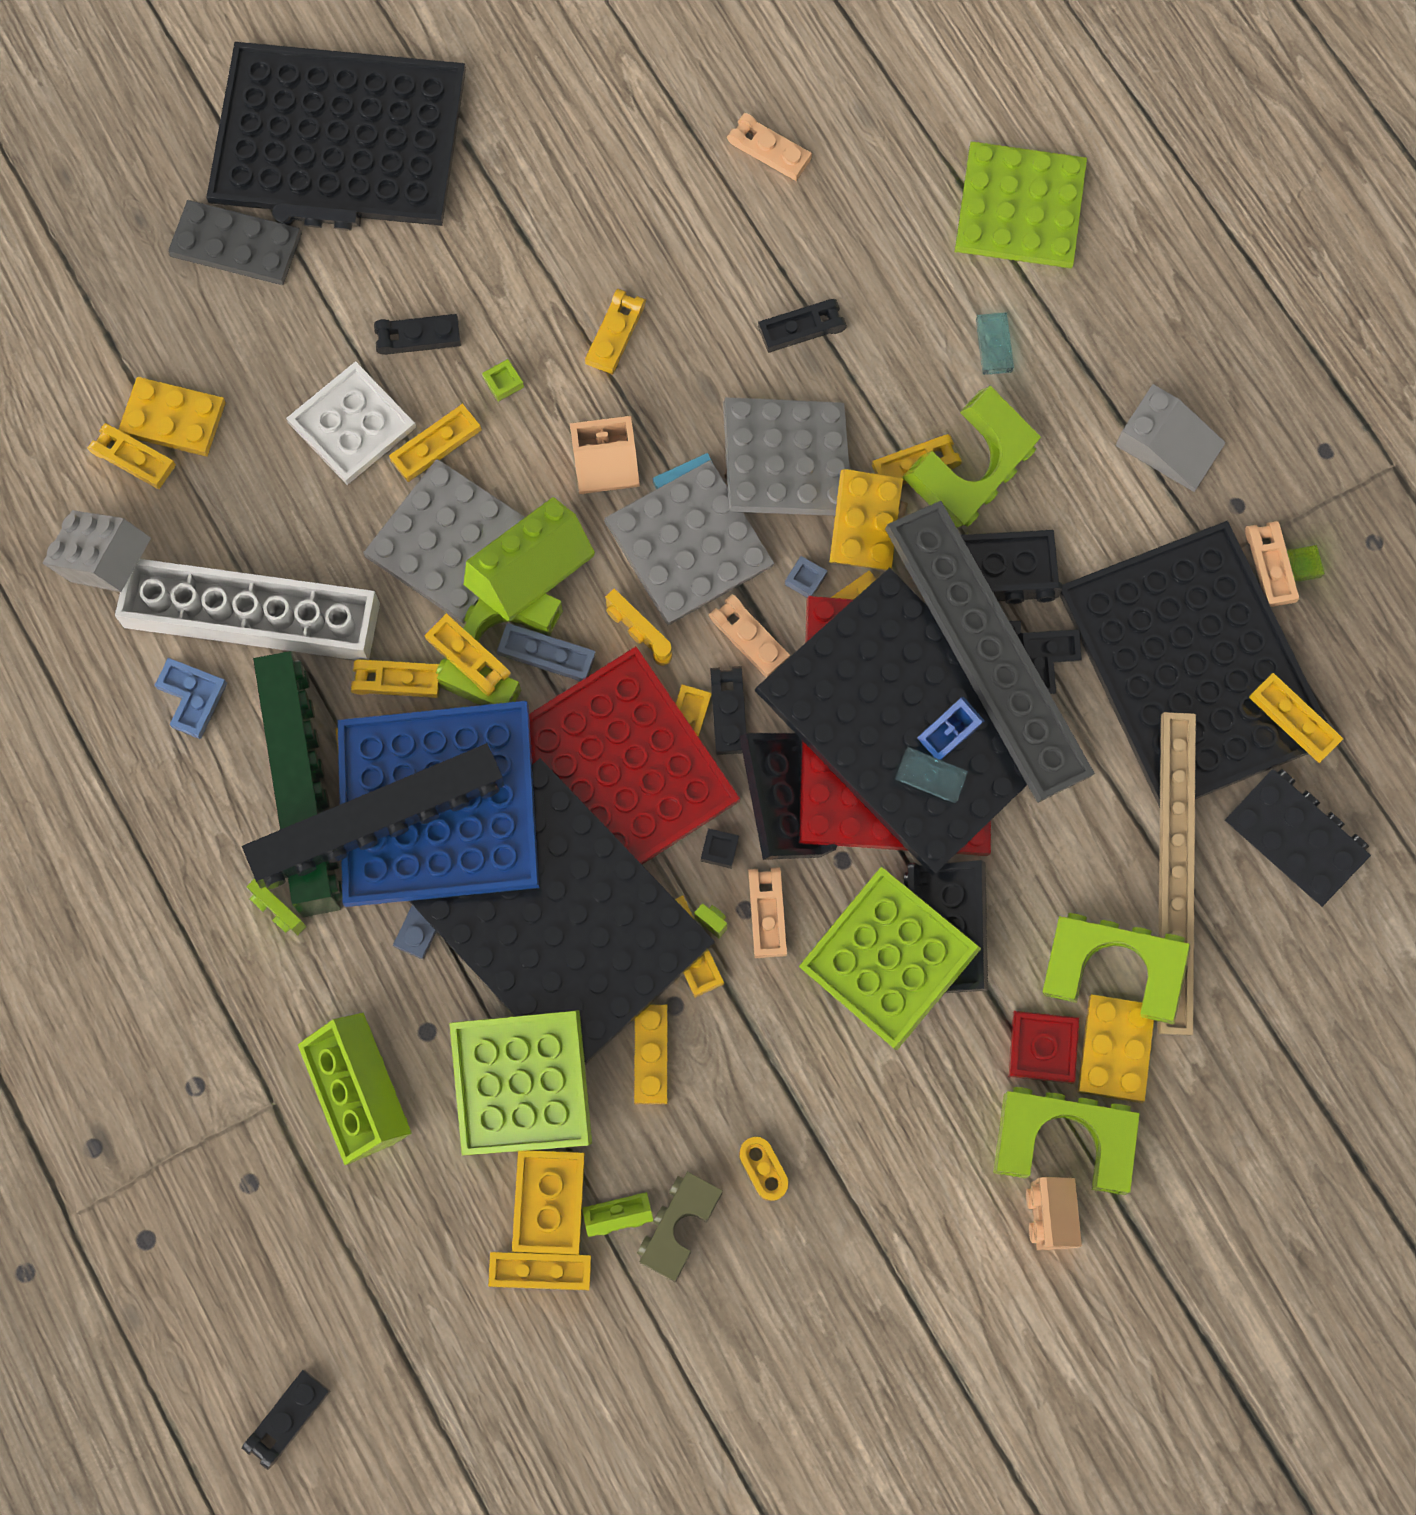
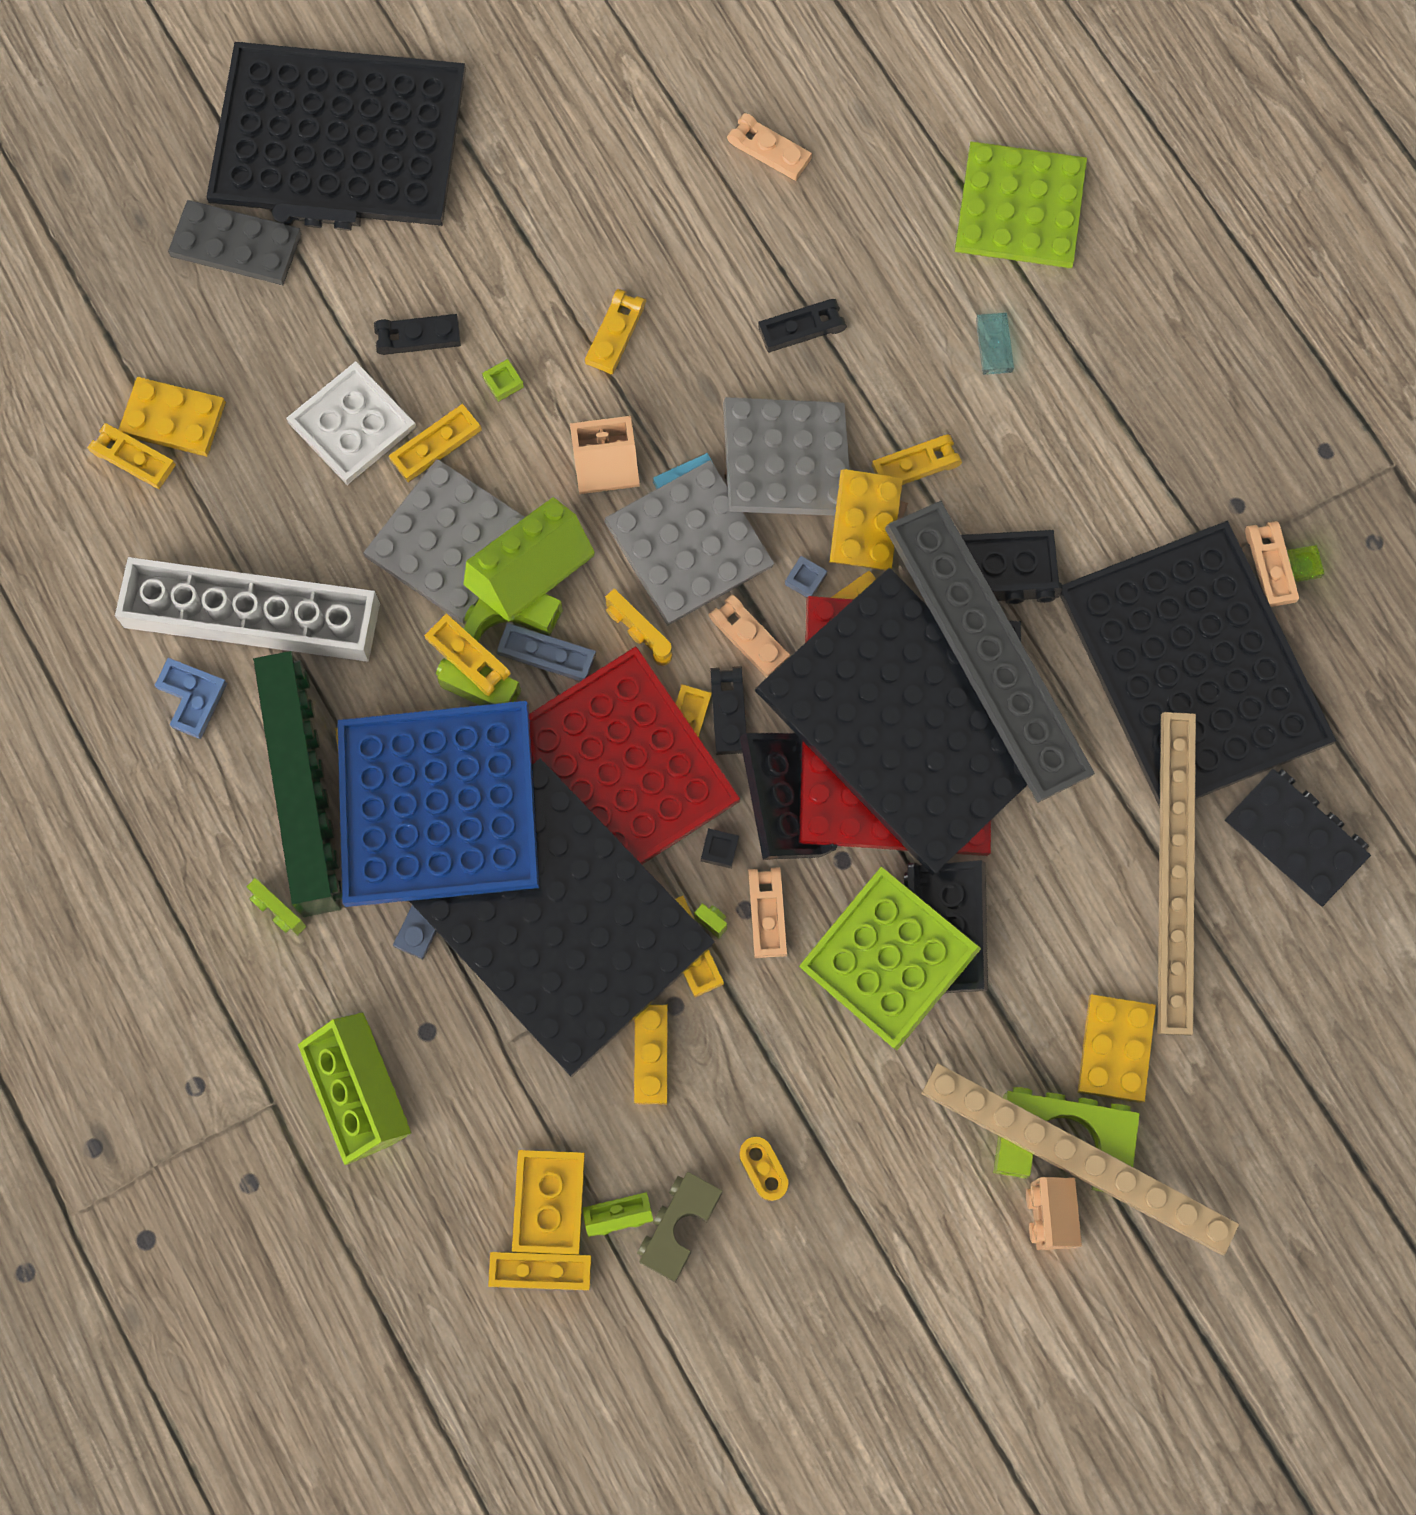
light grey brick [43,510,151,592] -> none
black plate [241,1370,330,1470] -> none
black brick [242,743,504,889] -> none
yellow plate [351,659,440,698] -> none
lime plate [449,1010,592,1156] -> none
clear light blue plate [895,747,968,803] -> none
lime arch [902,385,1041,528] -> none
blue slope [917,697,984,762] -> none
red tile [1008,1011,1079,1084] -> none
black plate [1017,629,1082,694] -> none
lime arch [1043,913,1190,1025] -> none
light grey slope [1116,384,1226,492] -> none
yellow plate [1249,673,1344,763] -> none
none -> tan plate [921,1063,1239,1255]

